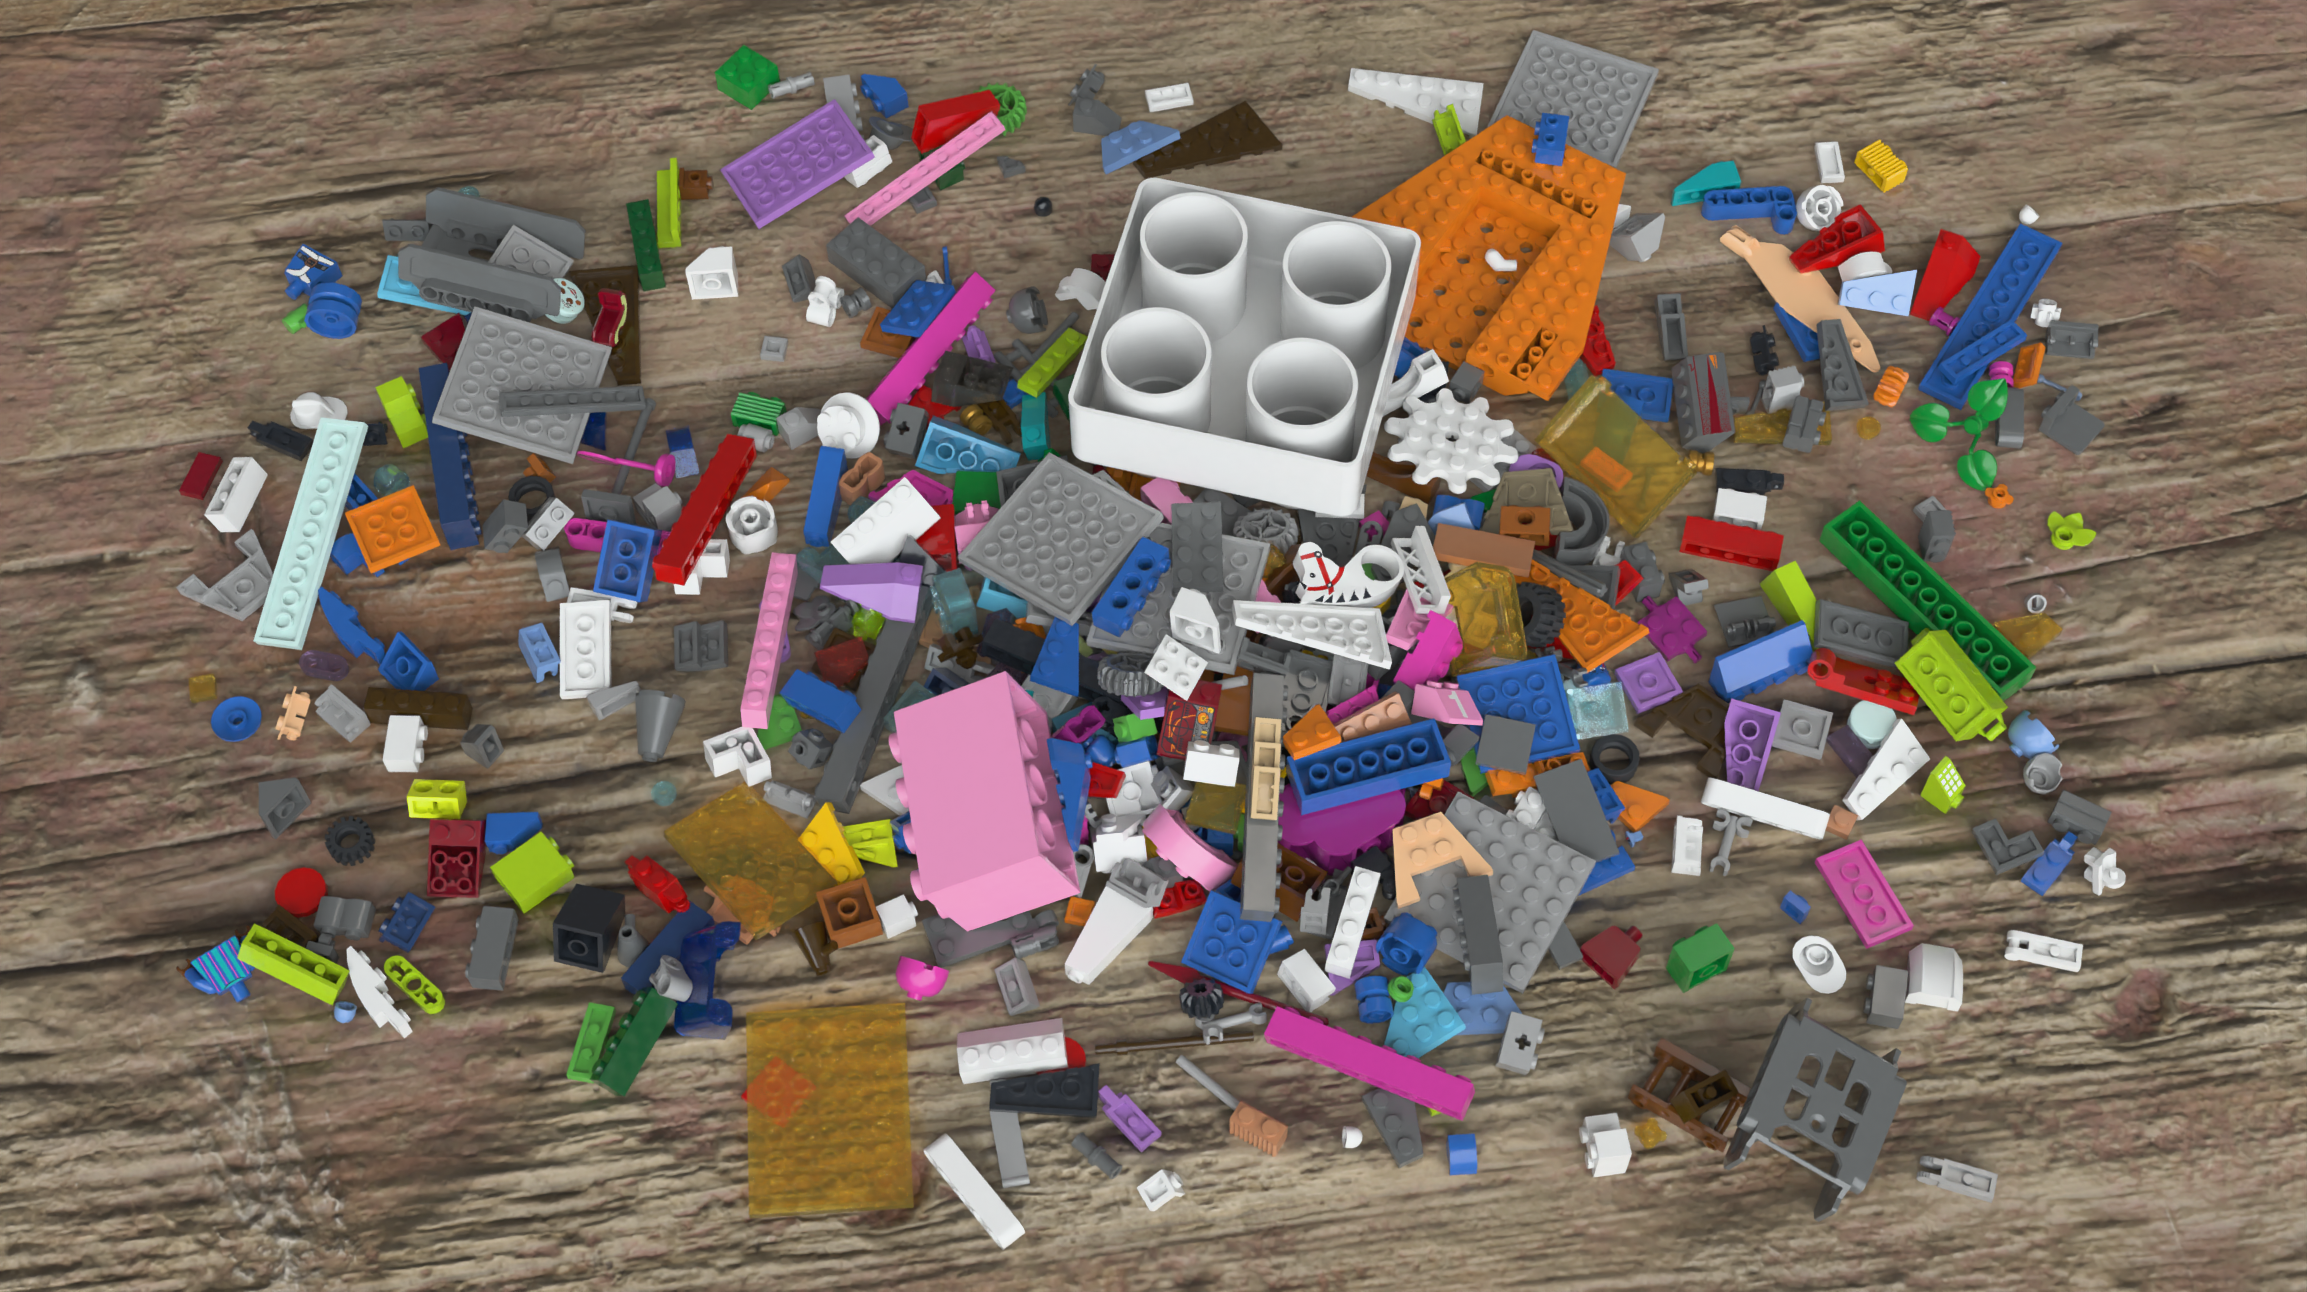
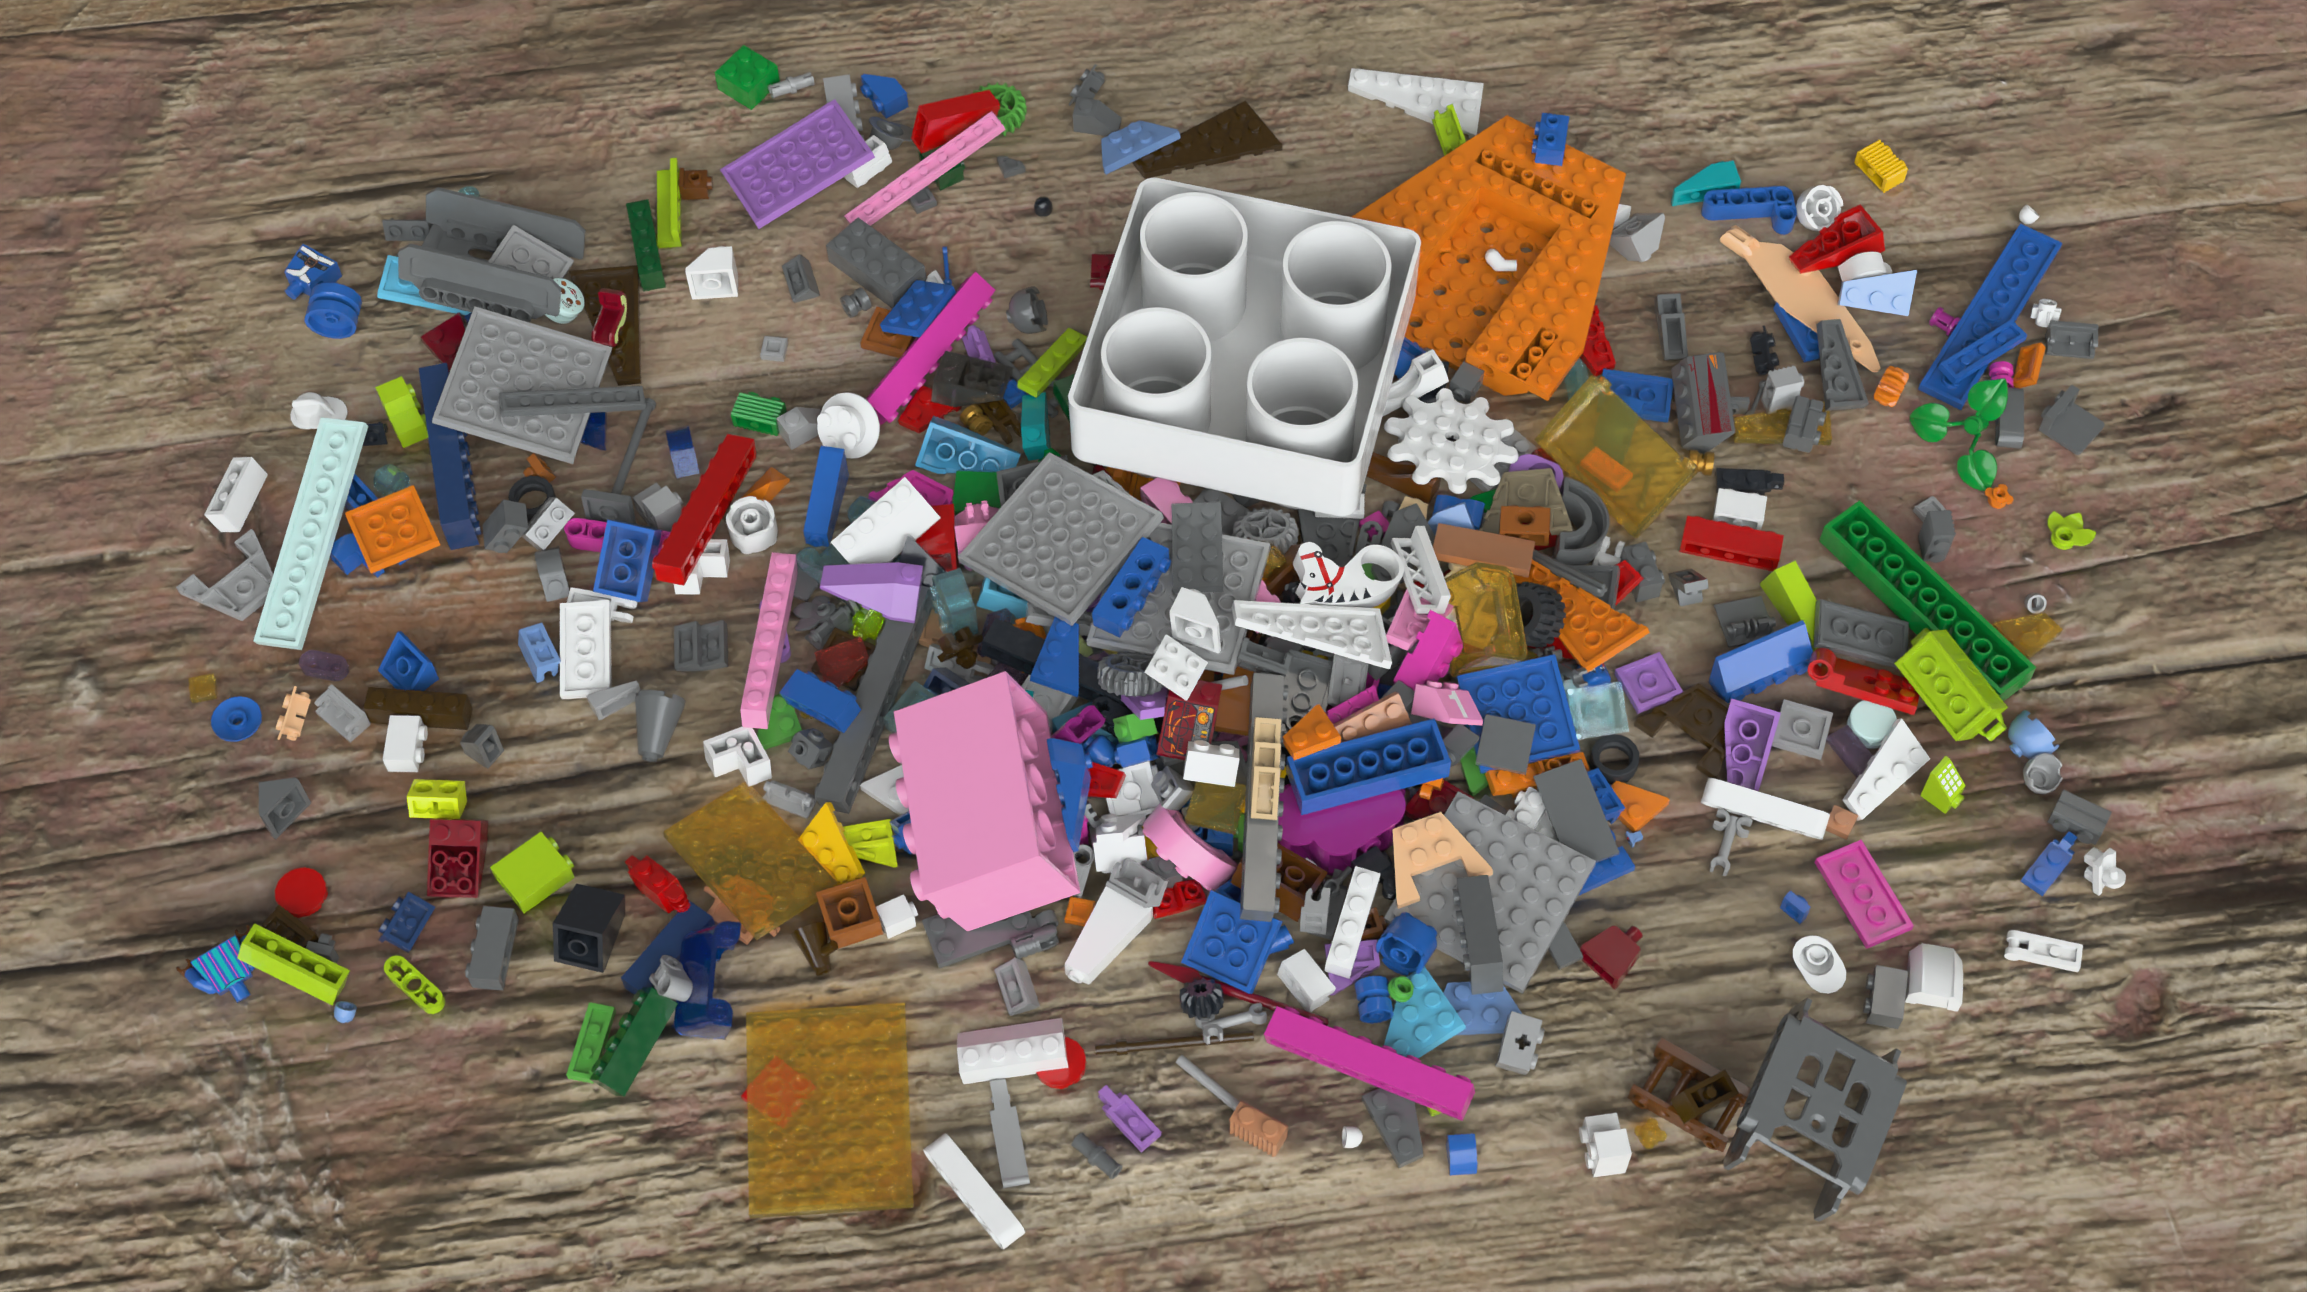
dark red tile [179,452,223,500] -> none
black hinge [247,420,314,461] -> none
bright green piece [282,303,307,334] -> none
dark grey brick [314,896,376,941] -> none
blue slope [318,586,386,665] -> none
black tyre [325,816,375,866] -> none
white slope [347,946,413,1038] -> none
blue slope [485,812,543,854] -> none
dark pink piece [576,451,675,487] -> none
dark grey piece [617,914,650,968] -> none
clear light blue plate [651,781,677,806] -> none
light grey brick [738,423,775,453] -> none
white piece [806,276,844,327] -> none
nougat brick [839,452,885,508] -> none
dark grey brick [884,403,929,460] -> none
dark pink cylinder [896,956,949,1001] -> none
black wing [989,1063,1100,1118] -> none
dark grey bar [1032,312,1079,361] -> none
white brick [1055,268,1106,310] -> none
white bracket [1137,1169,1185,1211] -> none
white plate [1145,83,1193,112] -> none
light grey plate [1488,30,1659,168] -> none
magenta plate [1637,596,1707,663] -> none
green brick [1666,923,1735,993] -> none
white hinge [1671,815,1703,876] -> none
white tile [1814,142,1845,183] -> none
clear yellow plate [1856,417,1881,440] -> none
red wedge [1910,229,1981,321] -> none
light grey hinge [1916,1156,1998,1203] -> none
dark grey plate [1972,818,2044,875] -> none
sand blue hinge [2037,374,2082,401] -> none

